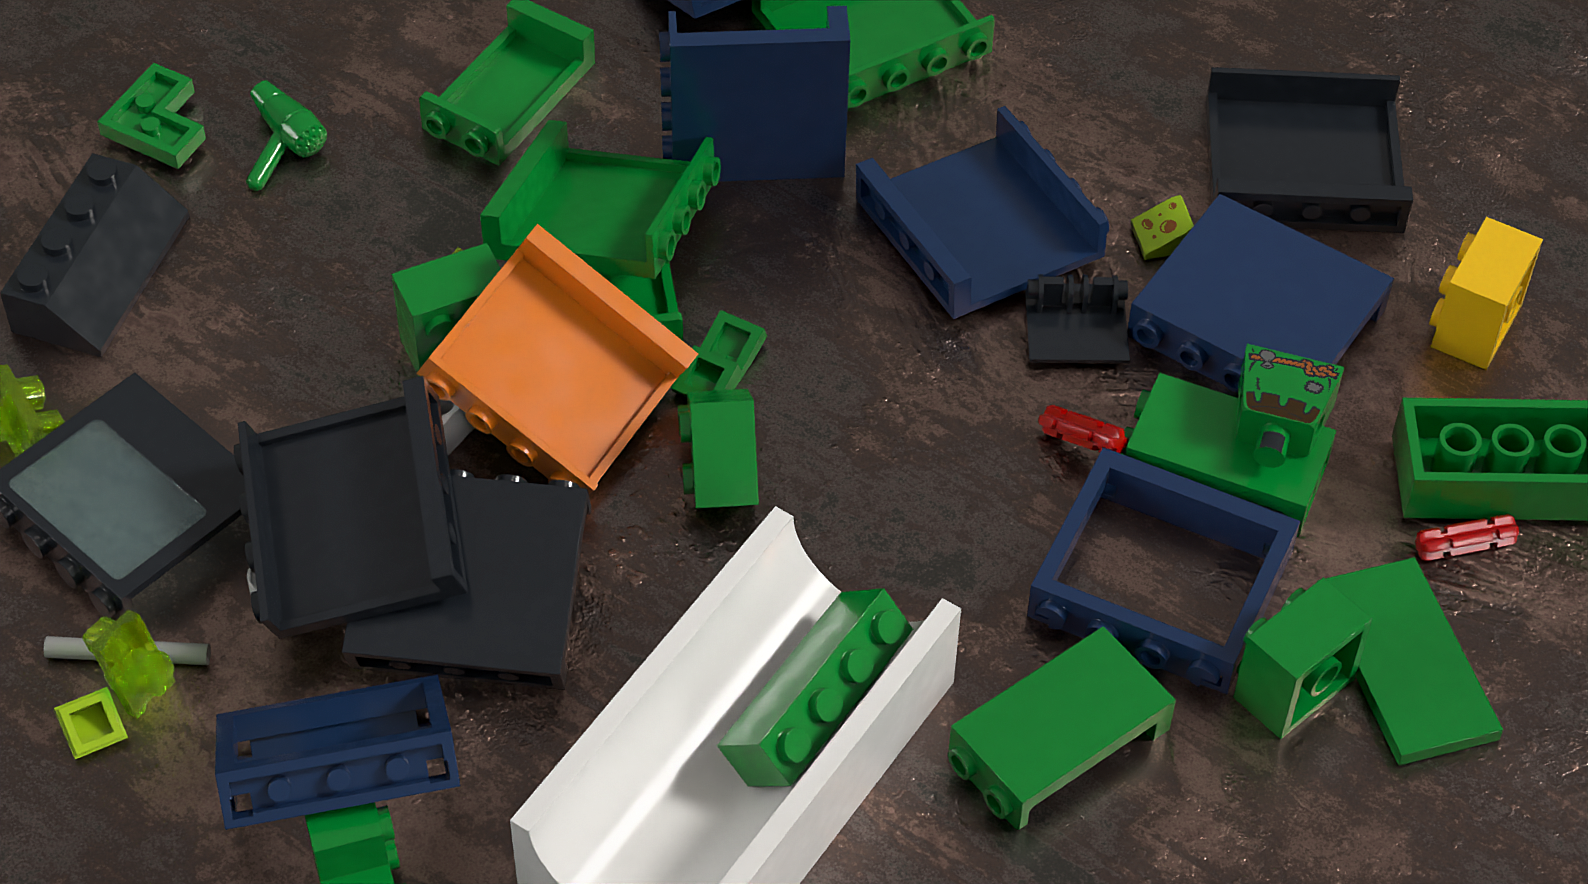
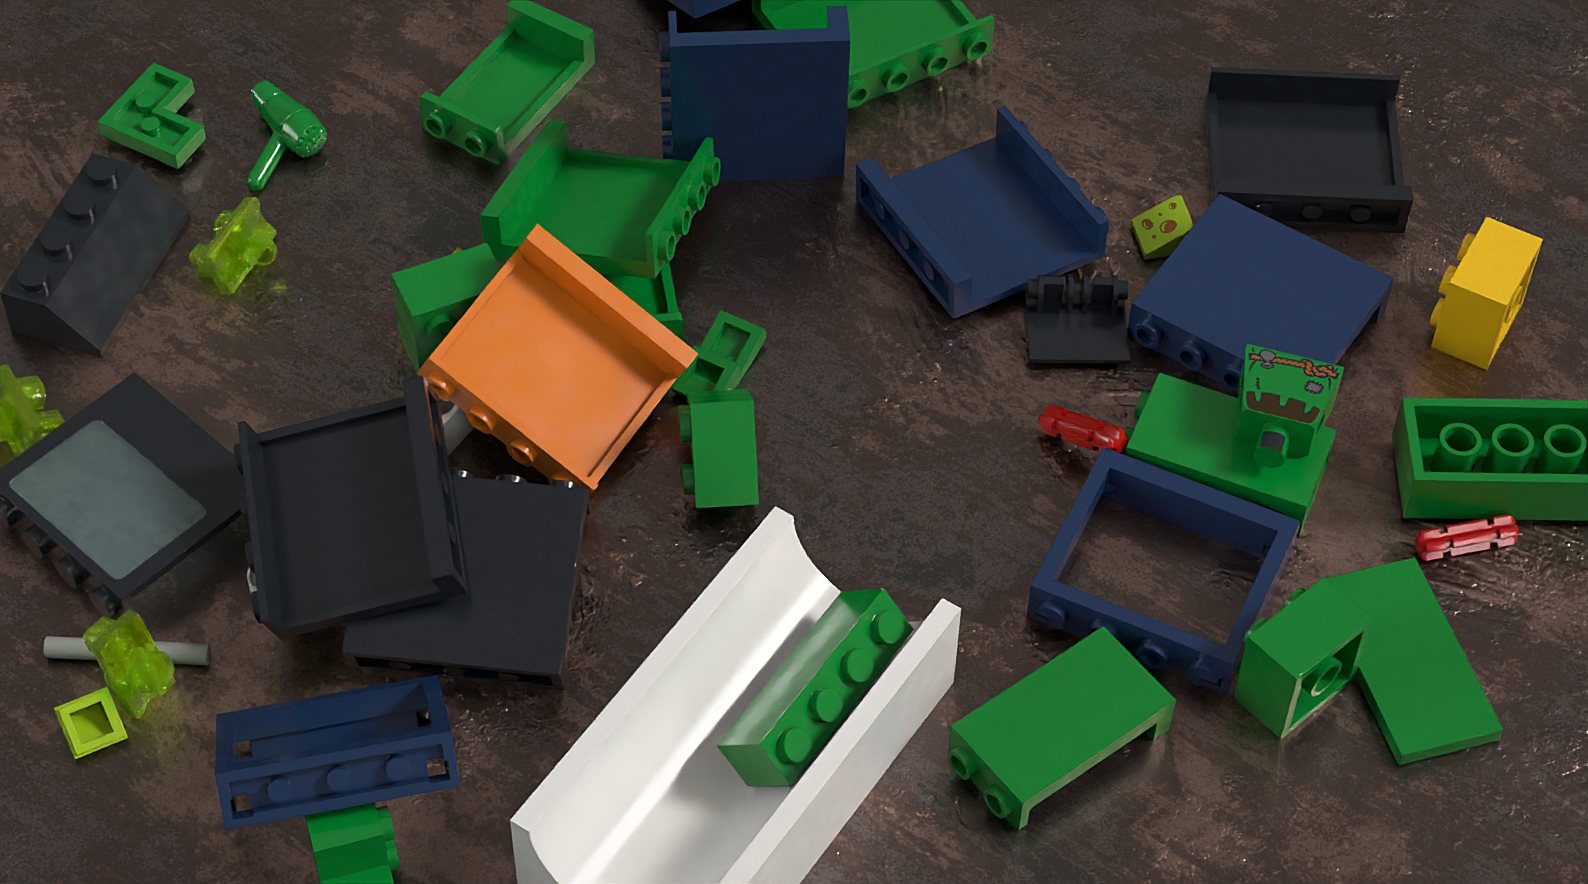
none -> clear neon green hips [189,197,278,294]

